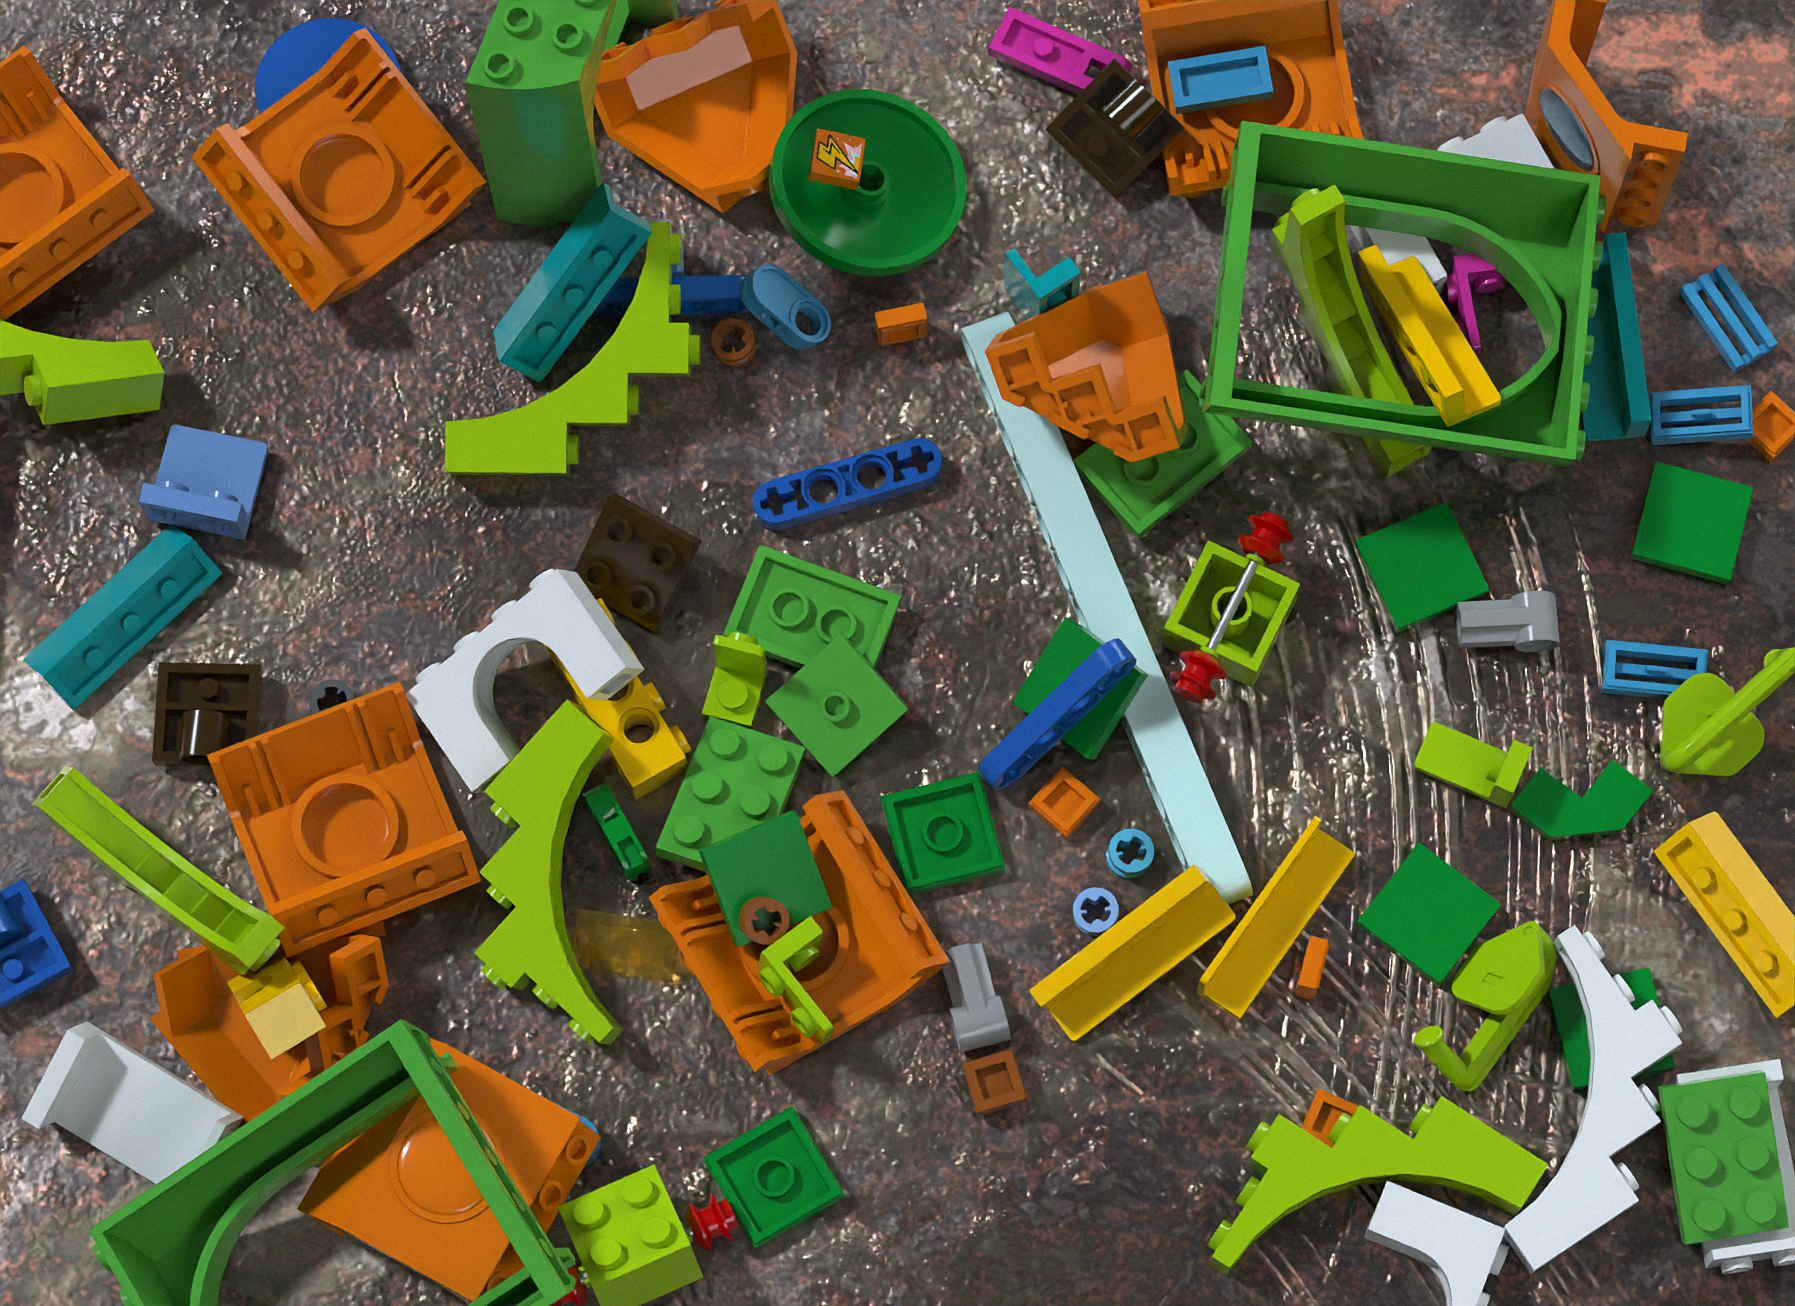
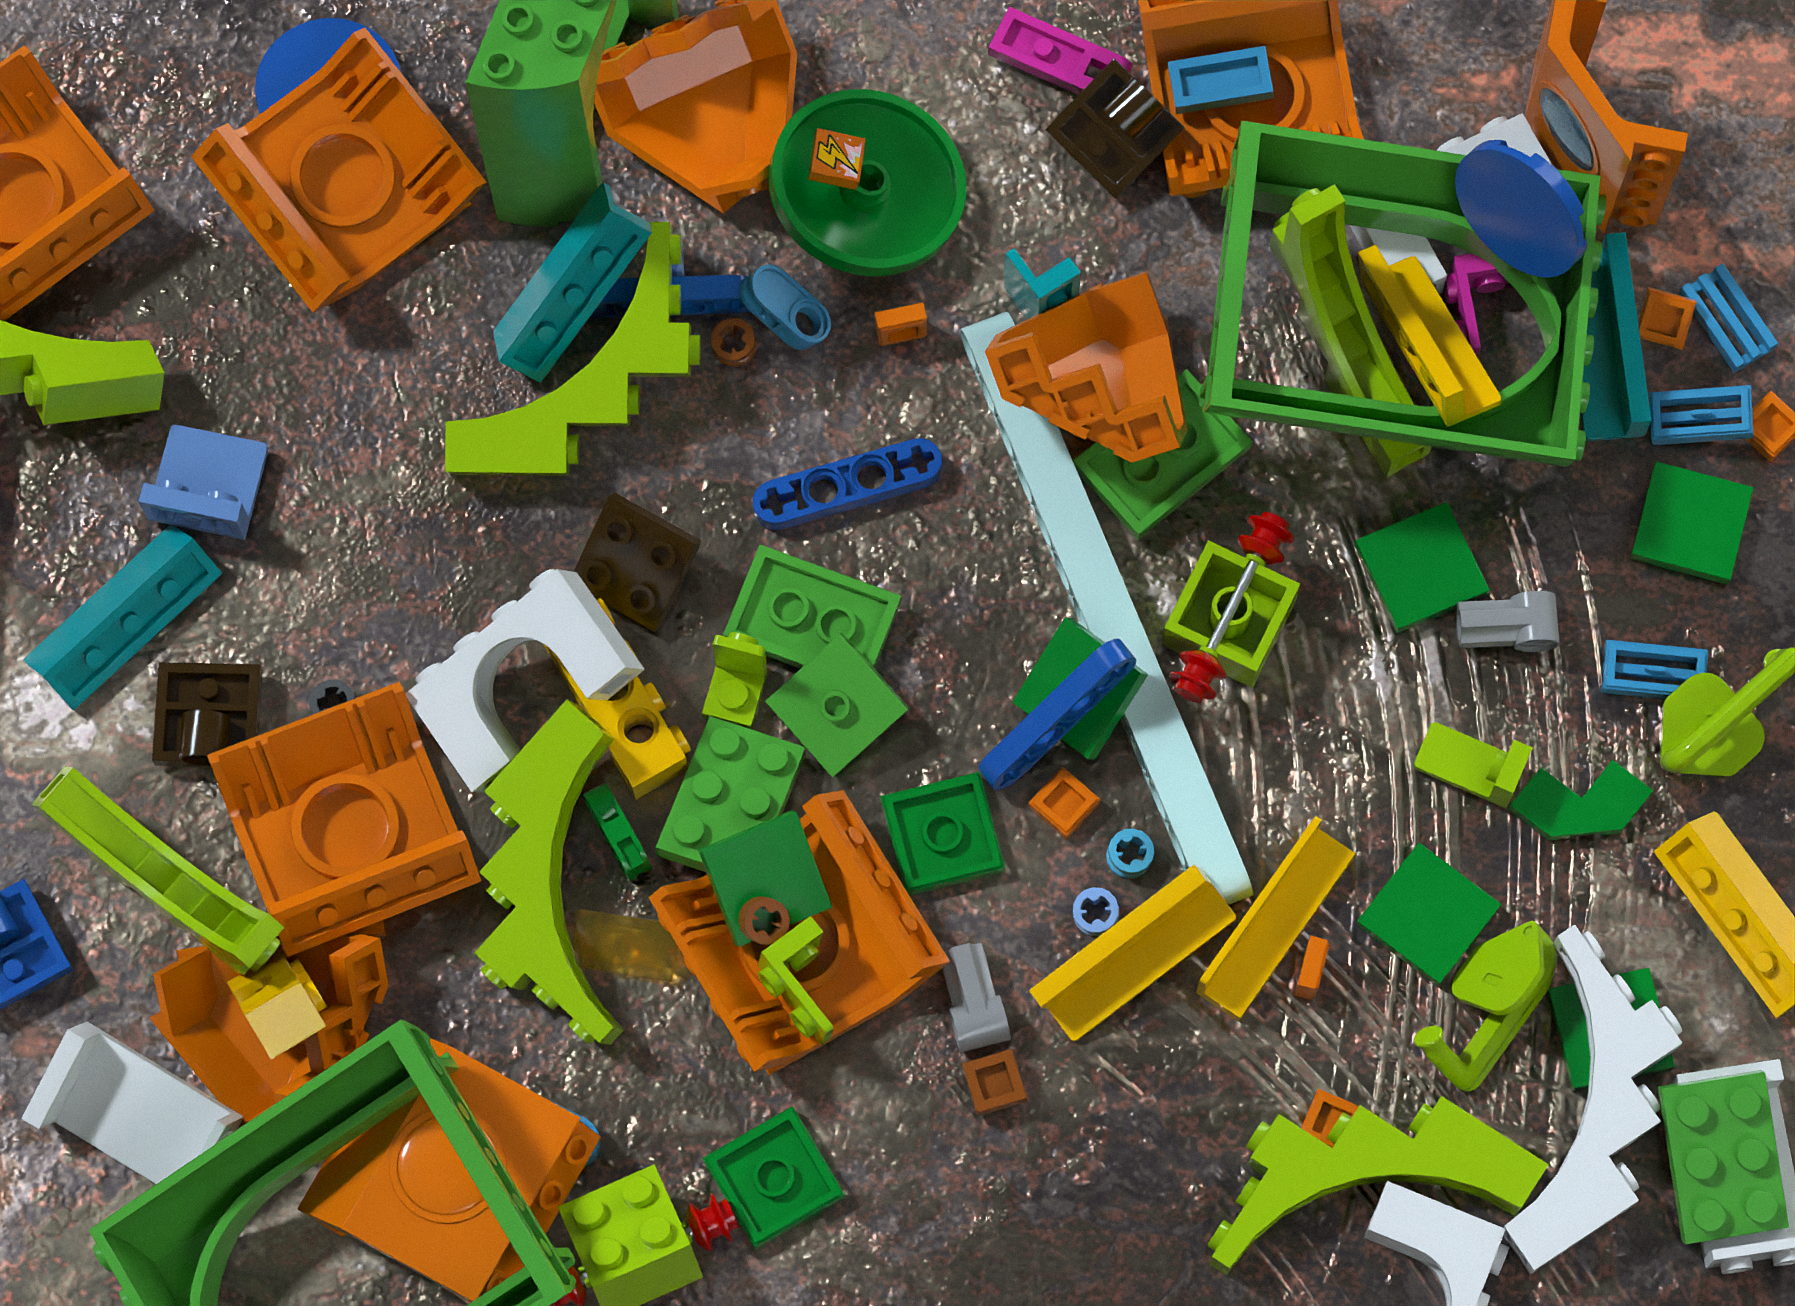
none -> blue tile [1455,140,1588,277]
none -> orange tile [1638,287,1697,350]

